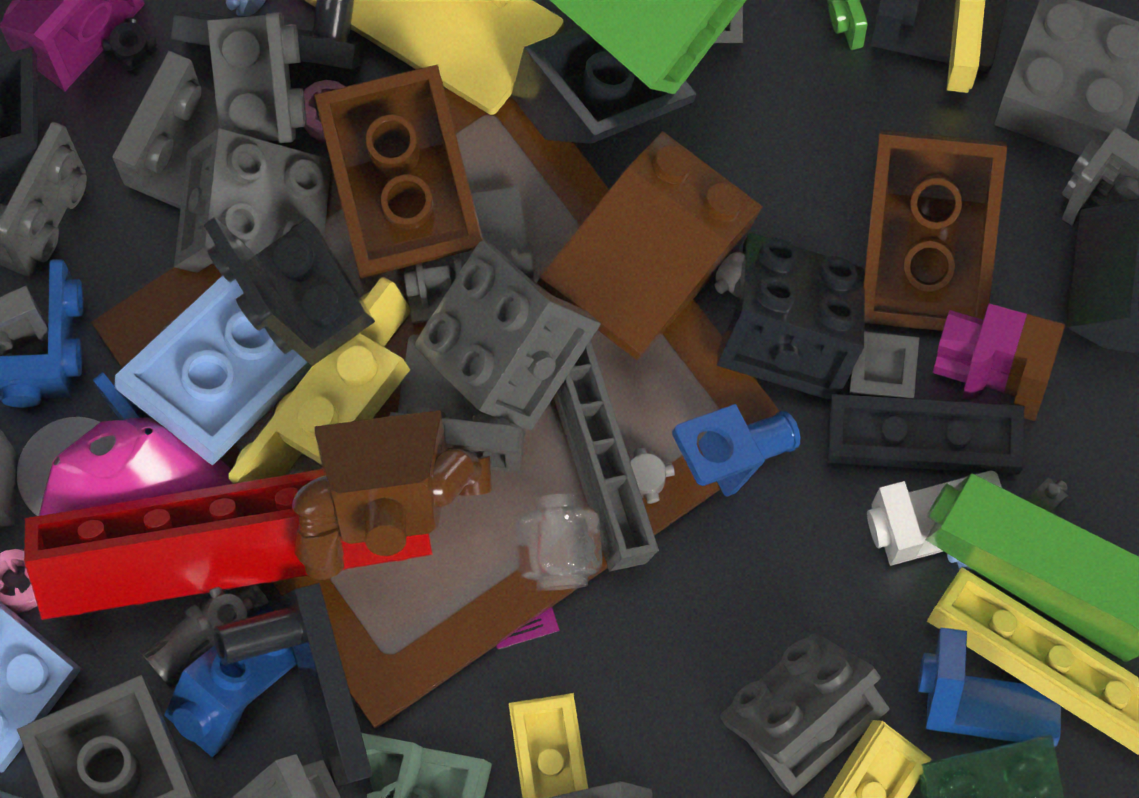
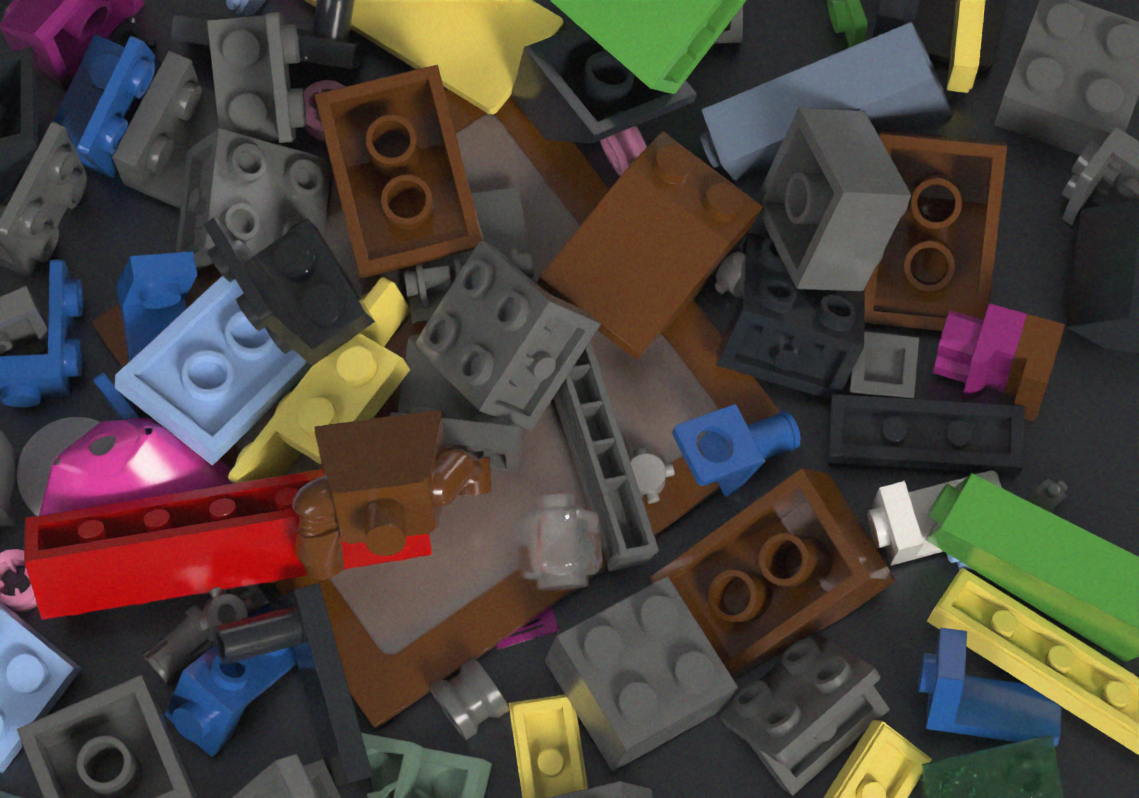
none -> blue bracket [53,34,161,179]
none -> blue bracket [116,251,197,361]
none -> dark grey wheel [429,657,509,741]
none -> dark grey brick [545,576,738,772]
none -> bright pink bush [600,126,647,176]
none -> reddish brown slope [650,468,896,679]
none -> sand blue slope [700,22,953,182]
none -> dark grey brick [755,107,912,291]

